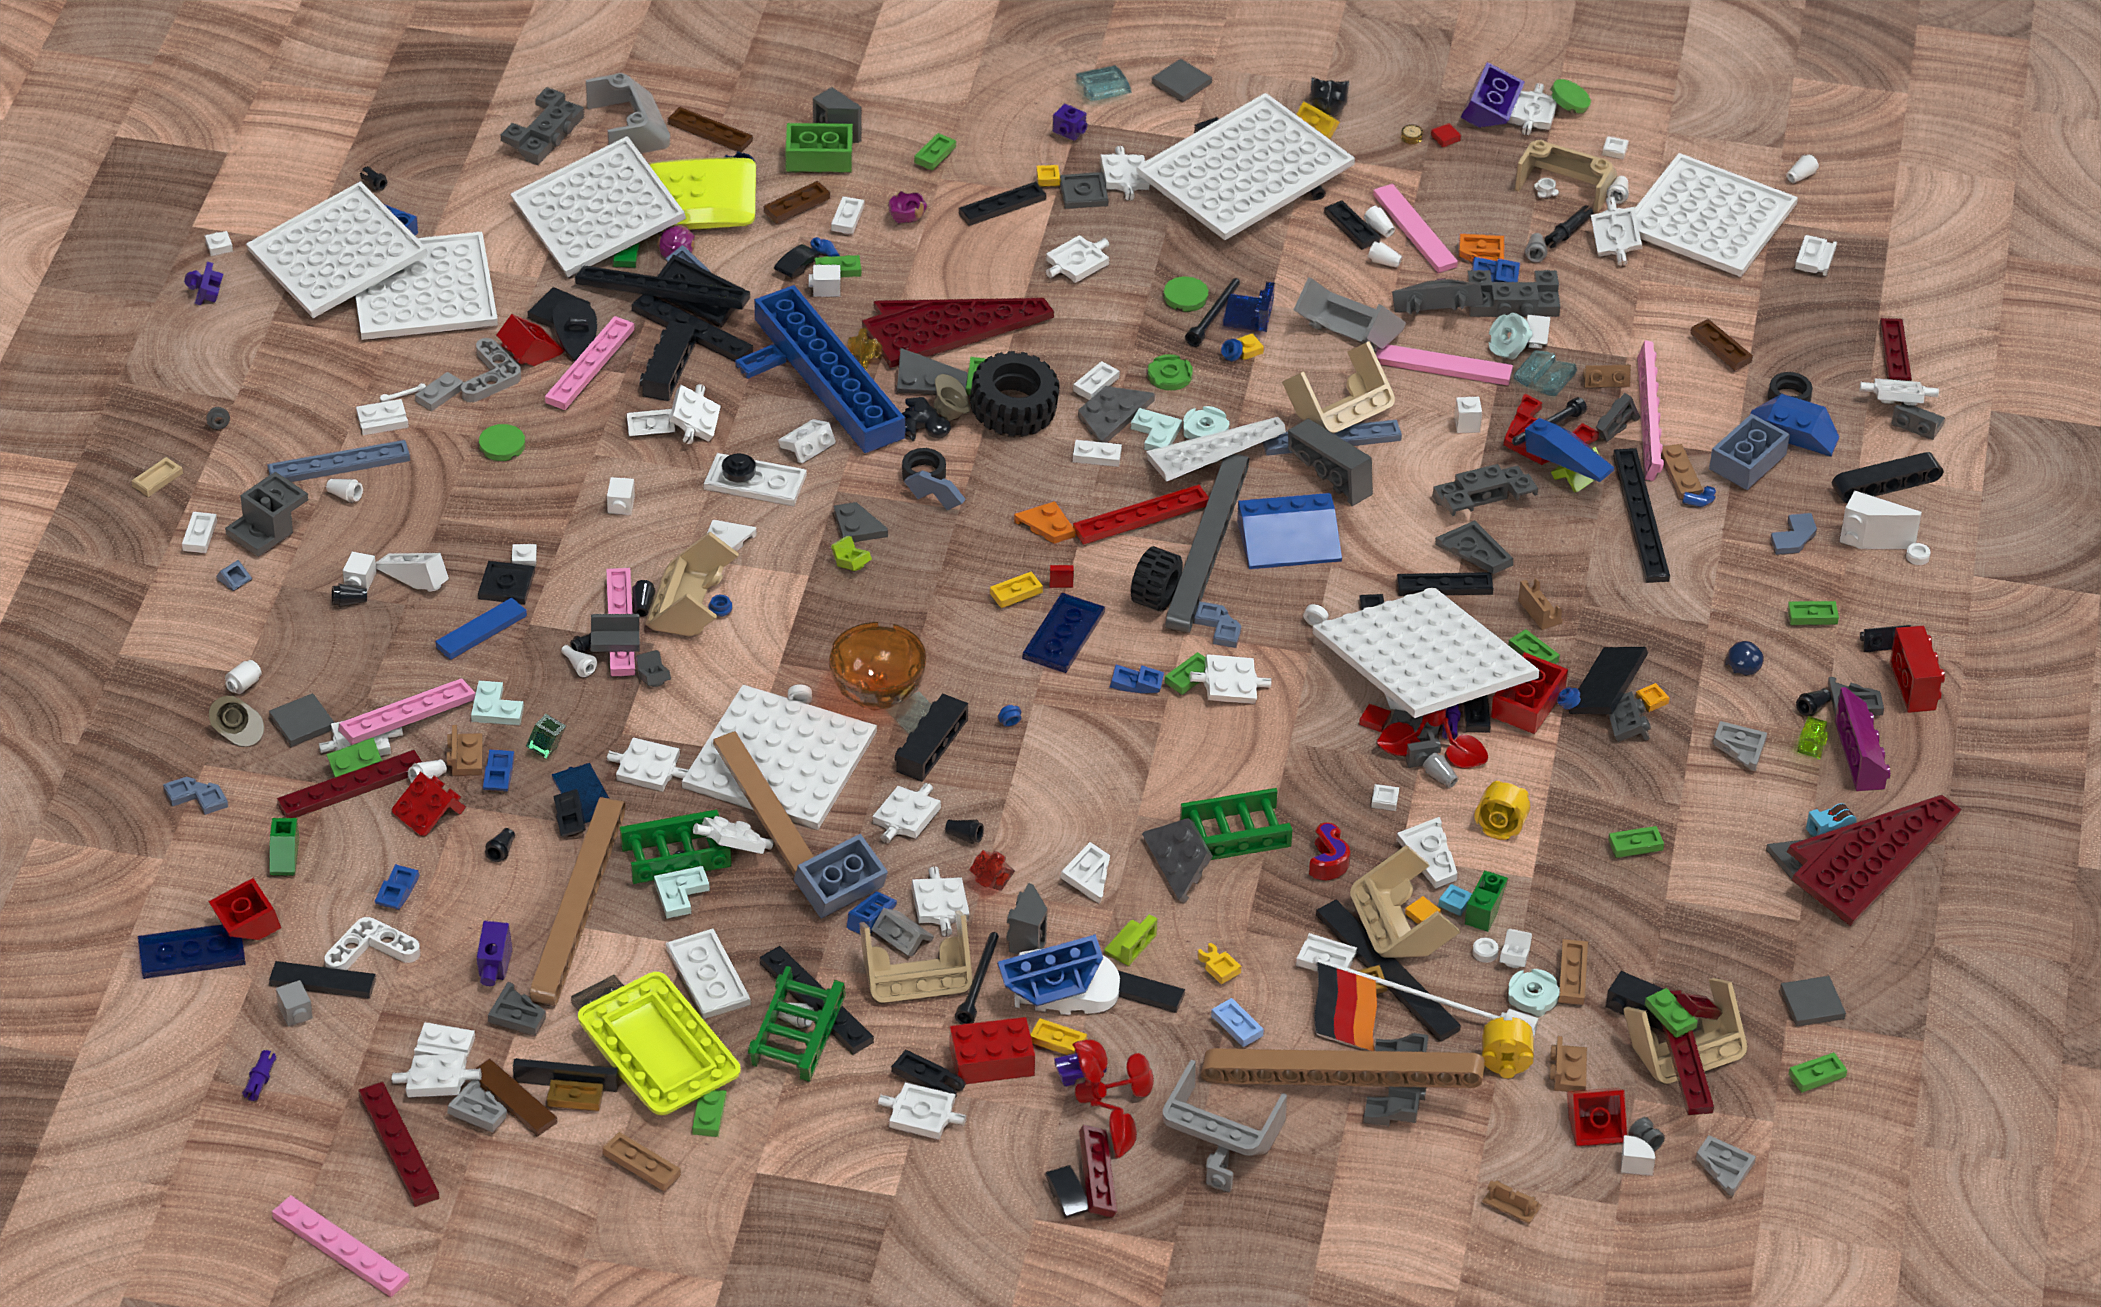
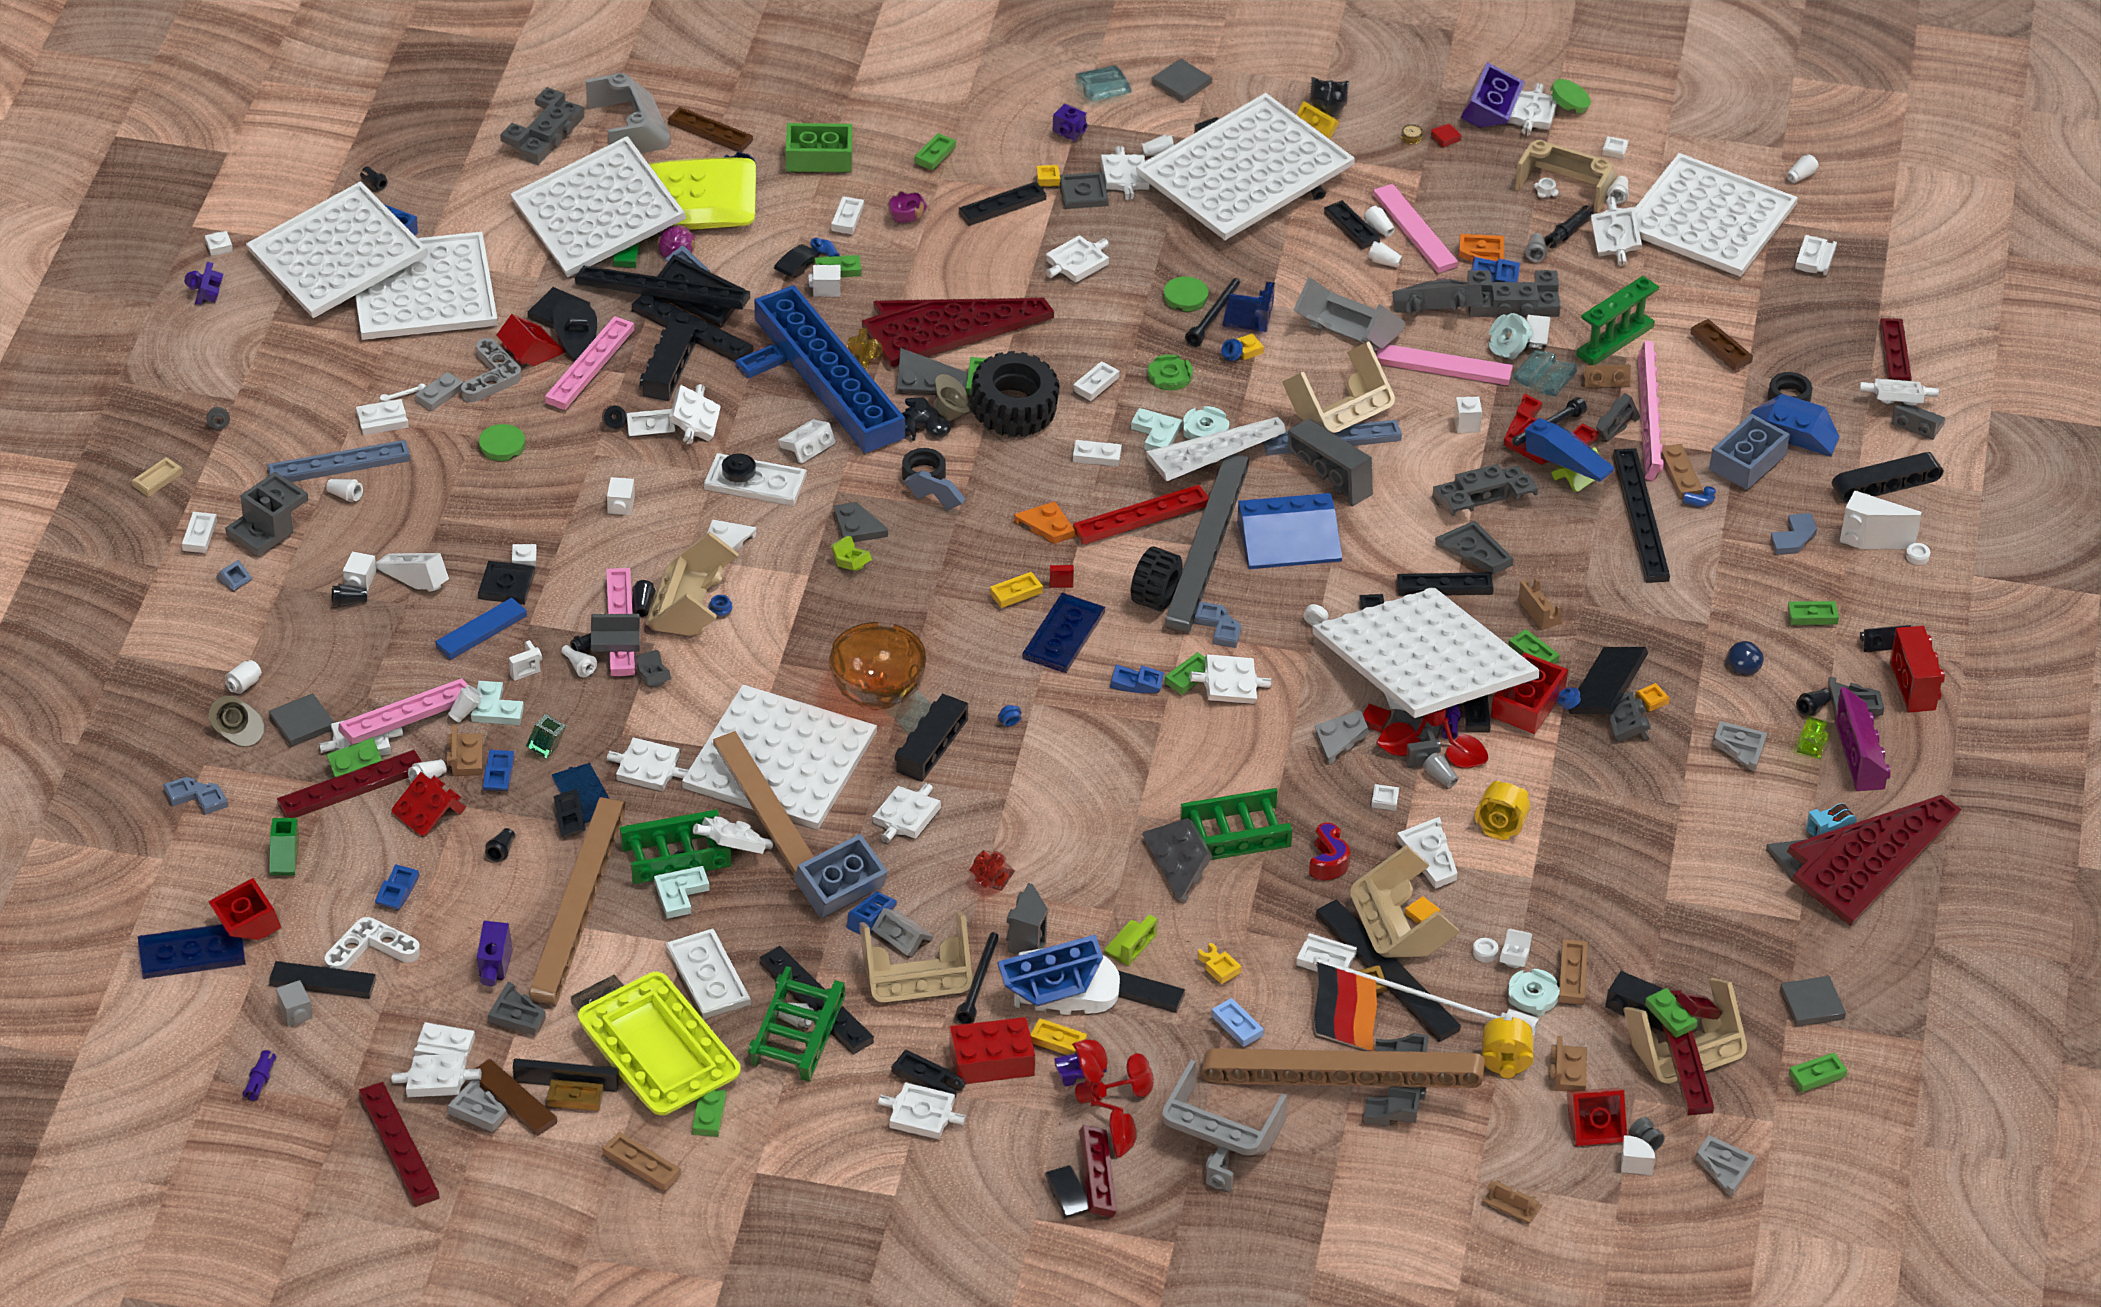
bright pink plate [272,1195,409,1297] -> none
reddish brown plate [764,181,830,224] -> none
white tile [788,685,812,704] -> none
dark grey slope [813,87,862,143] -> none
white plate [911,867,970,936] -> none
black cone [945,819,984,844] -> none
white wing [1060,842,1110,904] -> none
flat silver wing [1078,386,1155,443] -> none
medium azure plate [1438,884,1472,916] -> none
green slope [1465,870,1508,932] -> none
bright green plate [1608,826,1664,858] -> none
none -> white cone [448,685,483,722]
none -> white bracket [509,640,542,681]
none -> black tile [602,405,626,429]
none -> white cone [1142,134,1174,157]
none -> light grey wing [1315,710,1369,764]
none -> green fence [1576,276,1660,365]

